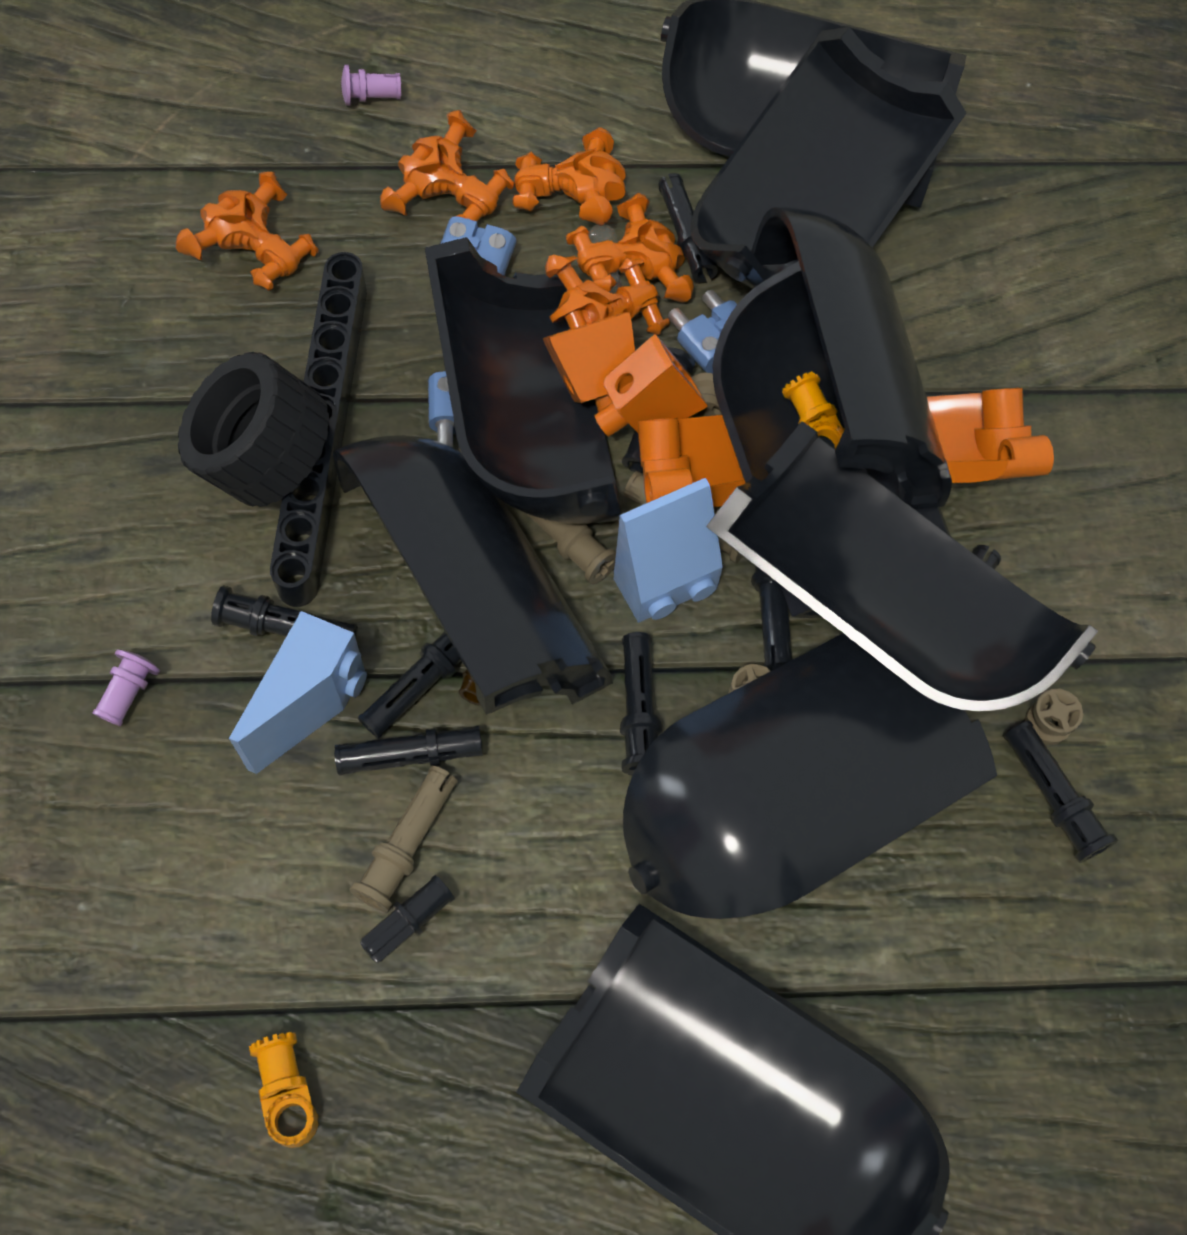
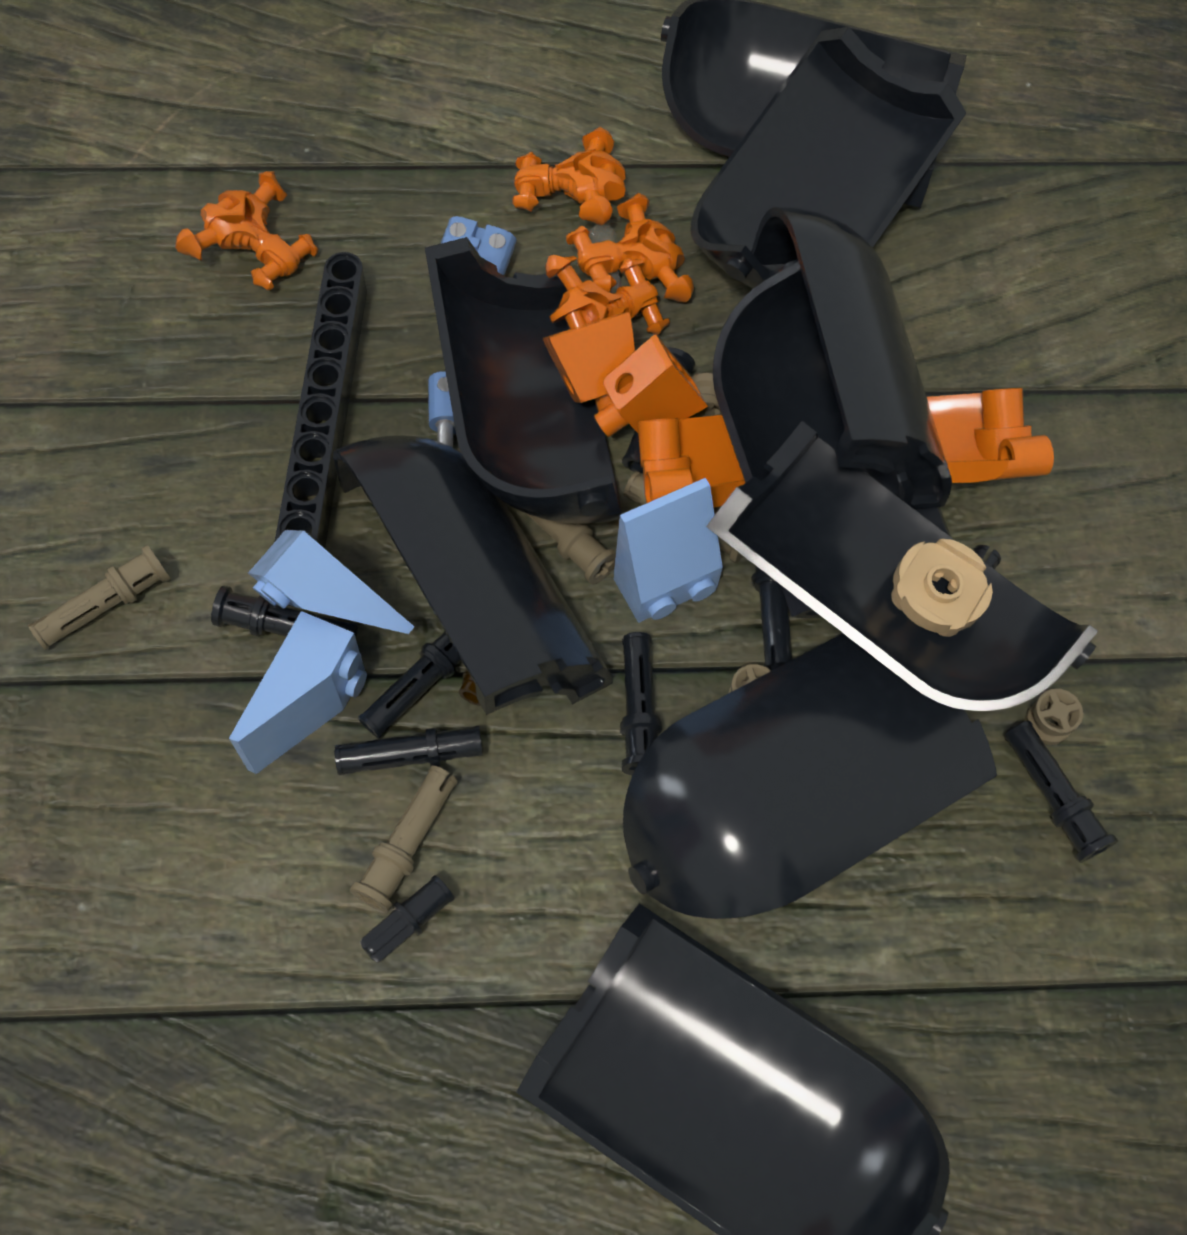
lavender pin [92,649,160,727] -> none
black tyre [178,352,329,507] -> none
light orange connector [249,1032,318,1148] -> none
lavender pin [341,65,401,106] -> none
orange piece [380,109,515,222] -> none
black pin [658,173,718,283] -> none
medium blue piece [668,290,737,373] -> none
light orange connector [782,372,844,449] -> none
none -> dark tan pin [28,545,171,650]
none -> light blue slope [248,530,414,634]
none -> tan plate [891,539,993,637]

